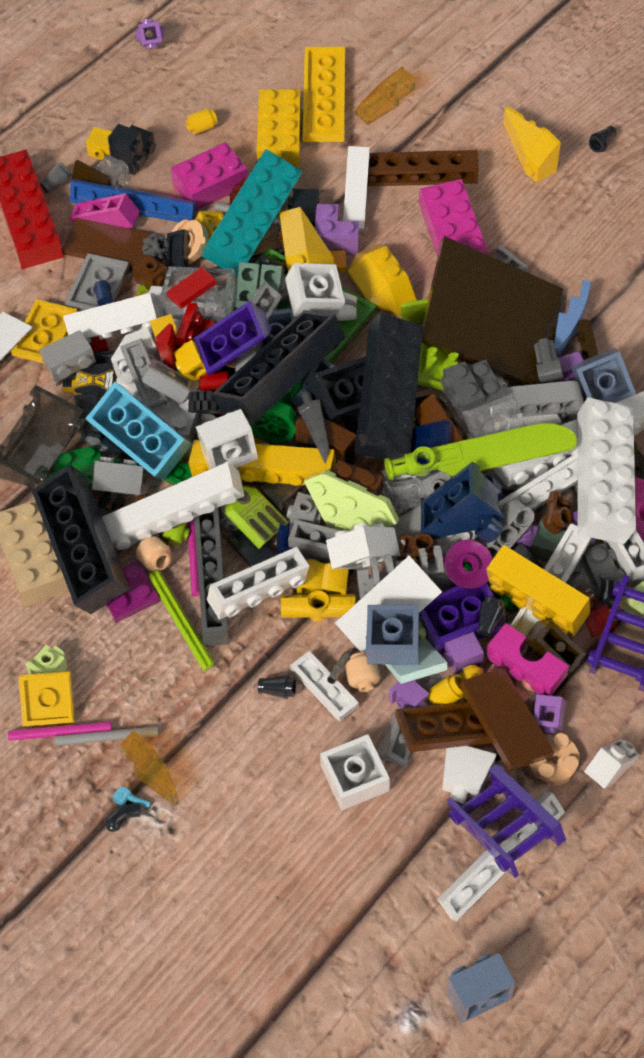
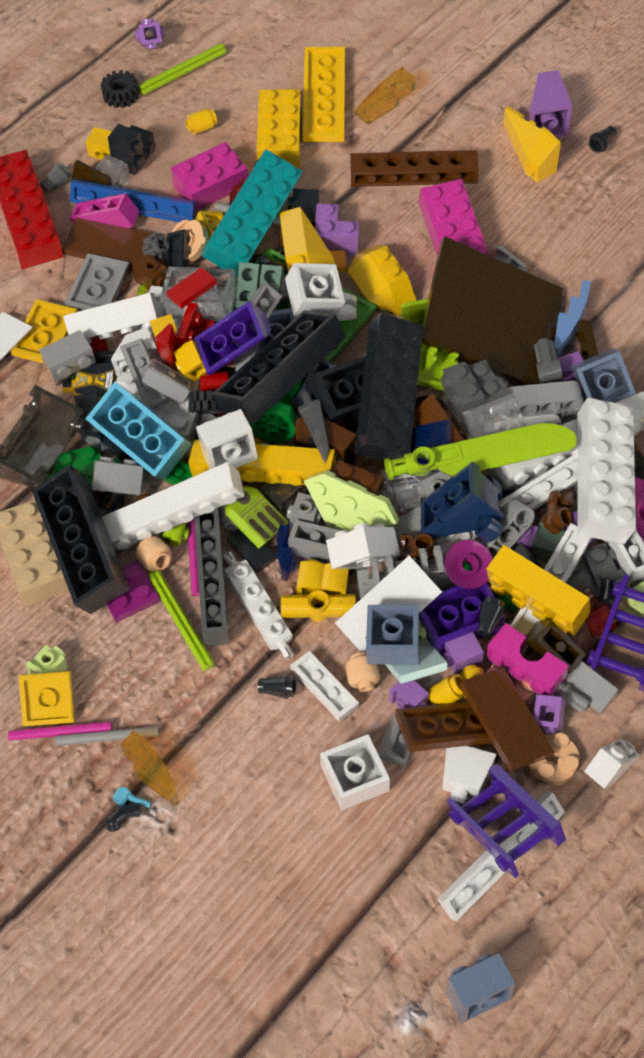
dark blue piece [93,280,113,306] -> none
white brick [207,547,309,620] -> none
flat silver pin [327,651,353,684] -> none
white tile [343,146,370,231] -> none
none -> black tyre [101,70,139,108]
none -> lime axle [138,44,226,95]
none -> white plate [223,551,295,660]
none -> medium lavender slope [529,70,572,138]
none -> light grey axle [552,683,590,712]
none -> light grey slope [562,661,618,714]

